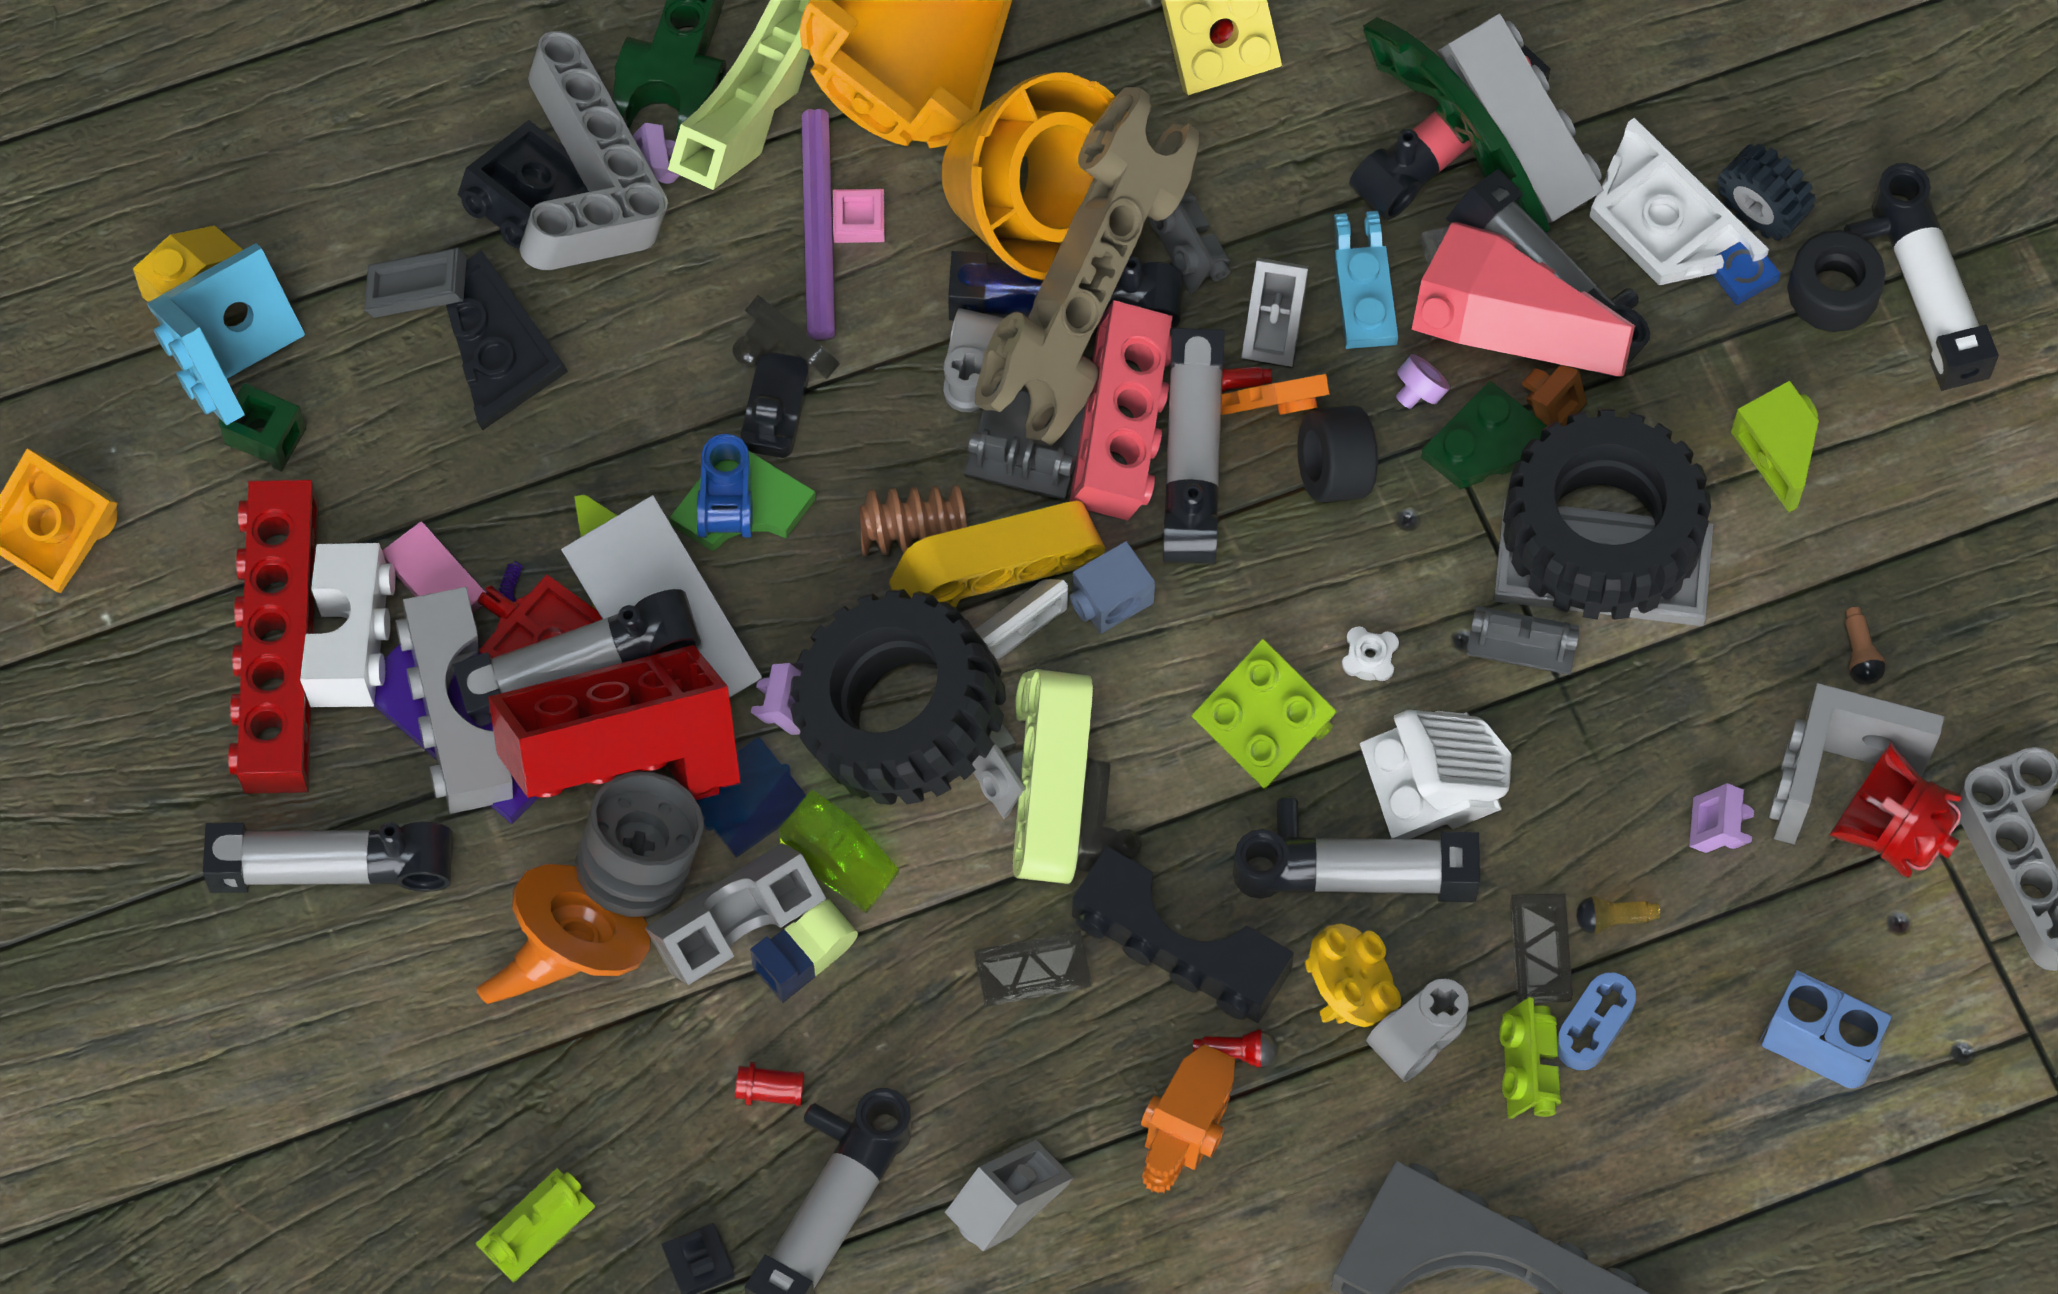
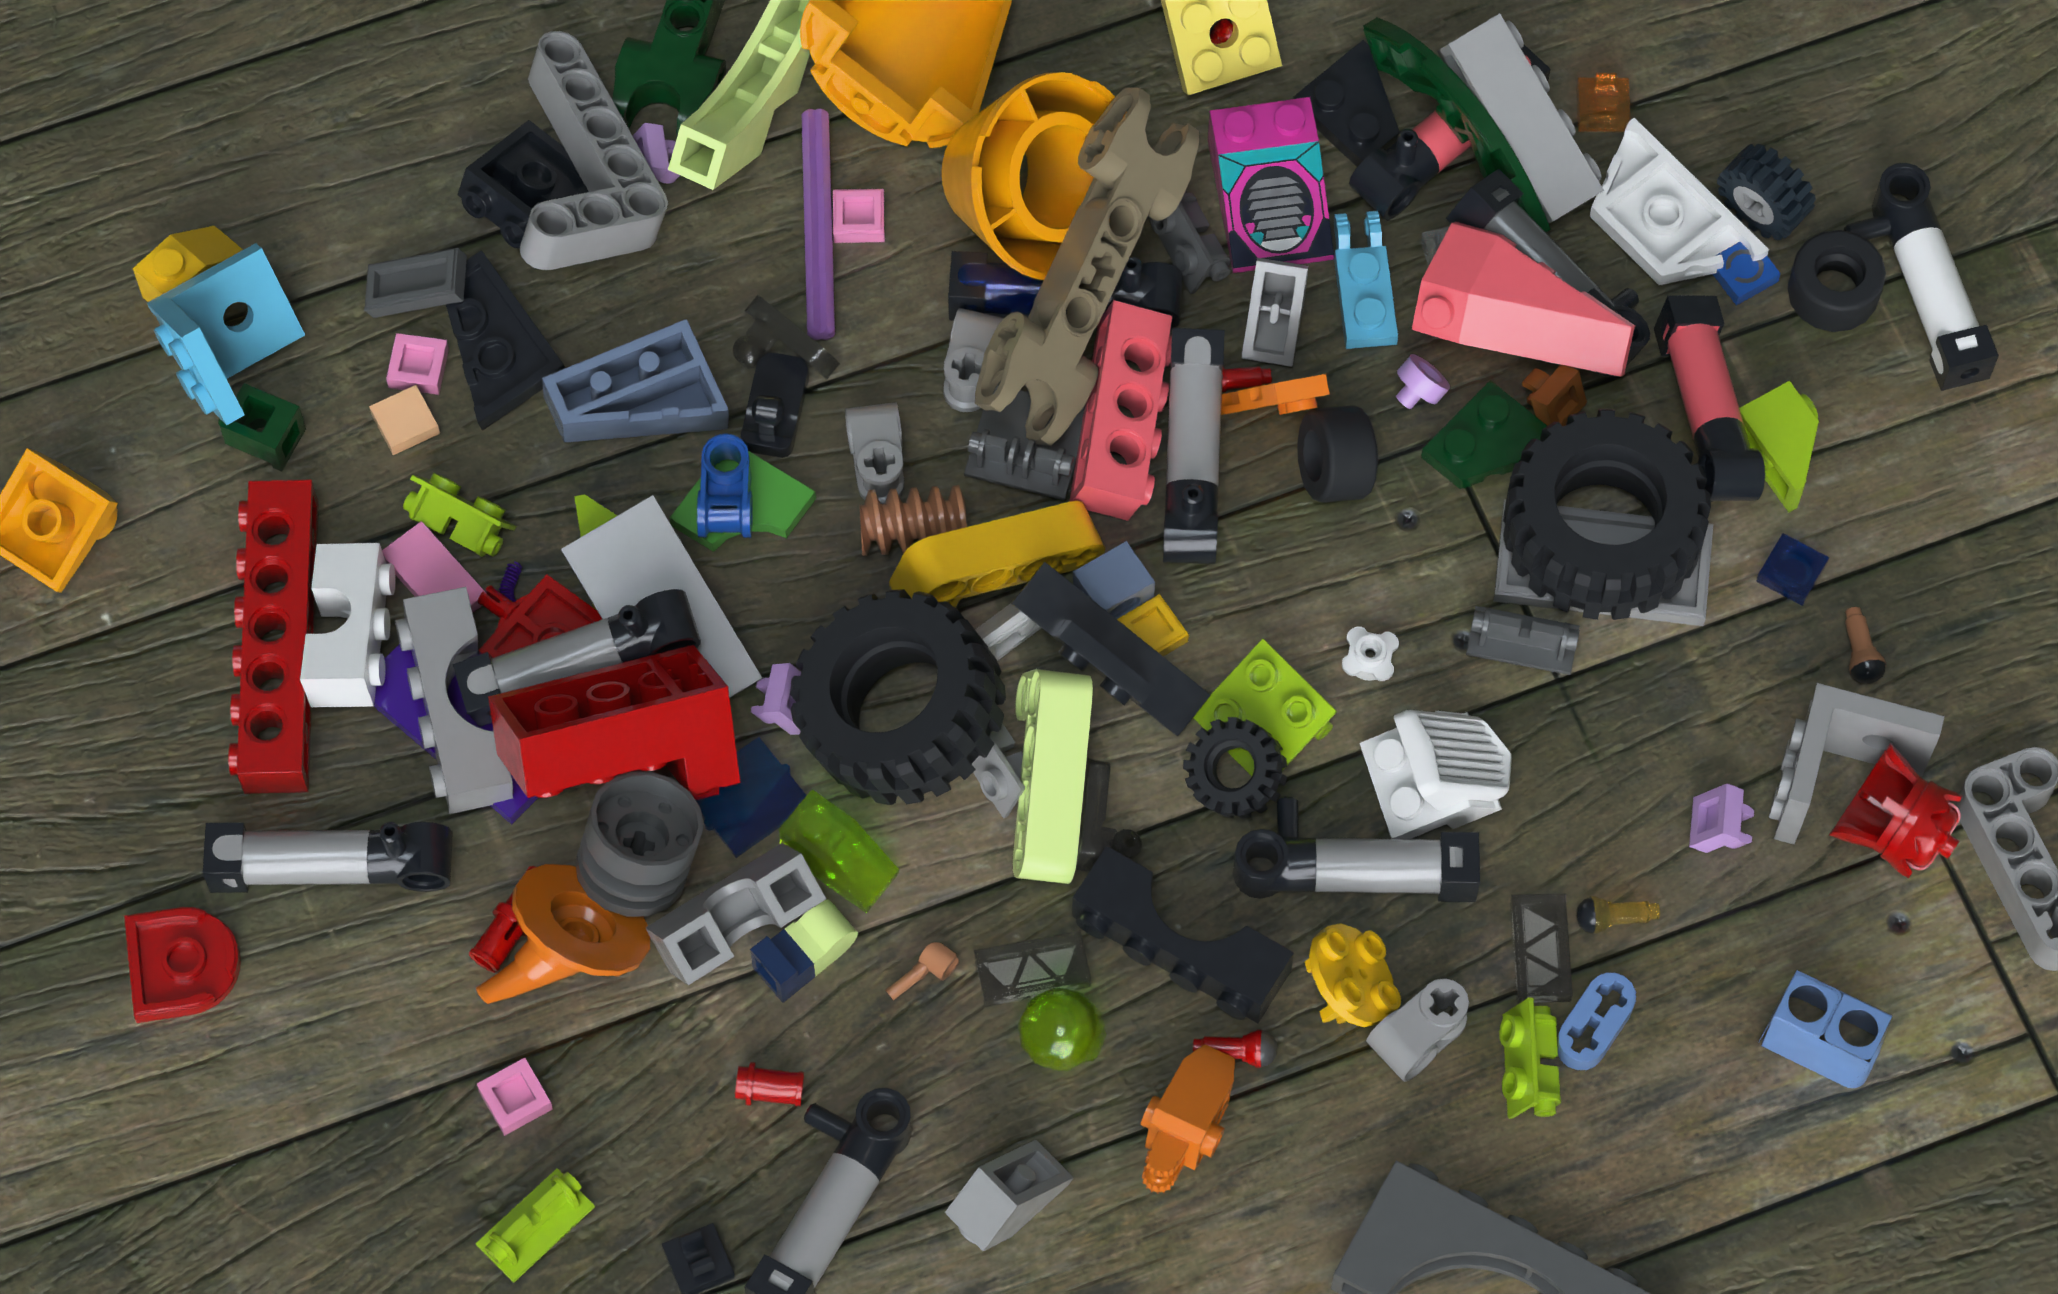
none -> red tile [124,907,241,1023]
none -> light nougat tile [369,385,440,455]
none -> bright pink tile [386,333,449,395]
none -> lime hinge [403,472,517,557]
none -> red pin [468,866,536,973]
none -> bright pink tile [477,1058,553,1136]
none -> sand blue wedge [542,319,729,443]
none -> light grey piece [845,402,904,504]
none -> nougat hand [885,942,959,1001]
none -> black bracket [1011,562,1211,736]
none -> clear neon green hair [1018,988,1107,1072]
none -> yellow tile [1117,594,1189,657]
none -> black tyre [1183,717,1287,819]
none -> slope [1207,97,1334,273]
none -> black wing [1293,40,1400,167]
none -> clear orange tile [1576,73,1631,132]
none -> piece [1654,295,1765,502]
none -> clear blue tile [1756,533,1830,606]

